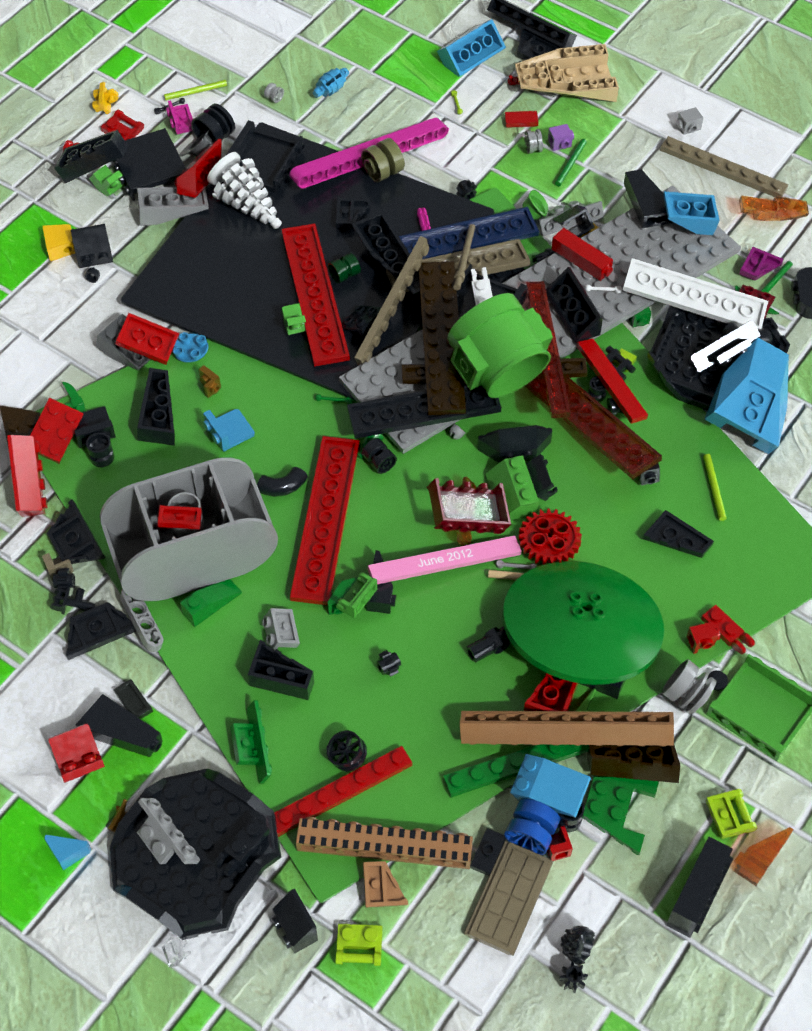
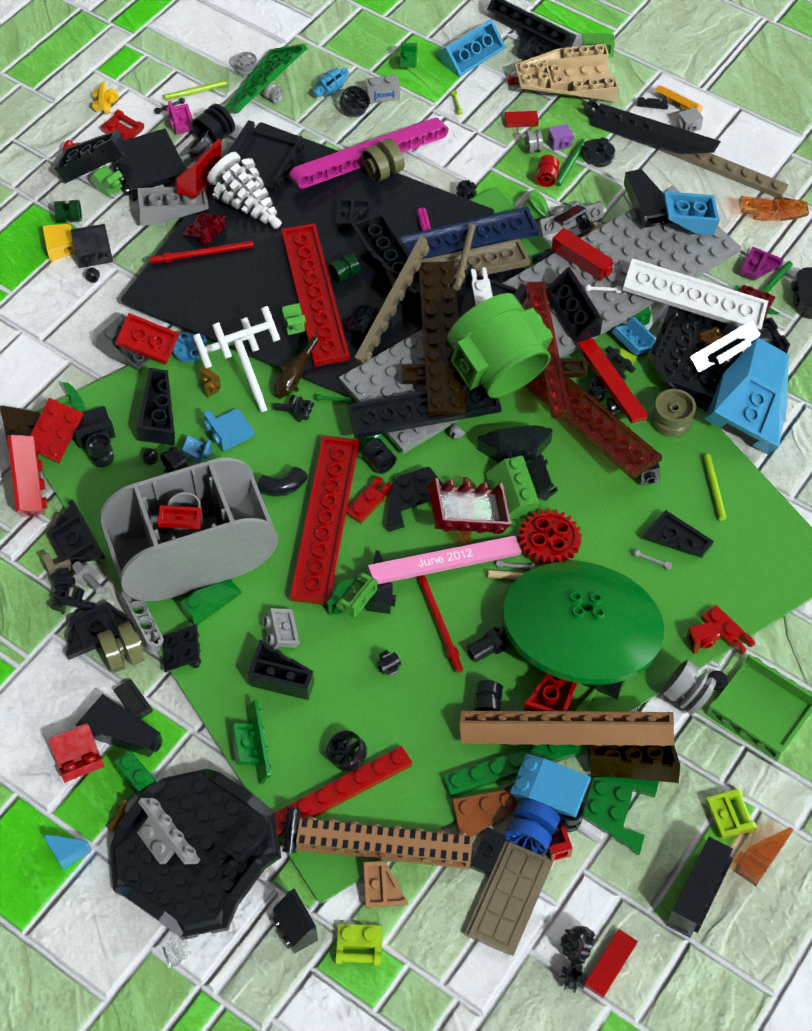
none -> dark green wheel [54,200,82,223]
none -> light grey arm [72,561,103,594]
none -> olive wheel [97,621,145,674]
none -> green brick [115,750,157,798]
none -> black hinge [143,448,158,465]
none -> red bar [150,241,254,264]
none -> black wheel [160,447,189,473]
none -> black hinge [162,624,202,673]
none -> dark azure bracket [180,435,212,463]
none -> dark red hinge [181,213,226,246]
none -> white piece [193,306,280,412]
none -> green wing [224,43,308,114]
none -> light grey wheel [234,52,257,76]
none -> dark brown piece [273,336,319,399]
none -> black arm [273,395,314,423]
none -> black pin [282,807,301,853]
none -> black wheel [339,86,370,117]
none -> red hinge [347,476,393,524]
none -> light grey brick [365,74,400,104]
none -> black wing [386,466,460,532]
none -> green brick [399,42,418,68]
none -> red bar [417,575,463,673]
none -> dark orange wing [451,789,517,836]
none -> black wheel [474,680,503,711]
none -> red wheel [535,155,560,187]
none -> bright green hinge [582,33,615,57]
none -> black plate [582,137,615,167]
none -> black hinge [583,99,721,154]
none -> red tile [585,929,638,998]
none -> dark azure bracket [612,317,656,355]
none -> light grey hinge [633,549,672,570]
none -> black axle [637,97,669,110]
none -> olive wheel [652,389,696,437]
none -> light orange plate [655,85,703,112]
none -> clear orange plate [700,327,724,346]

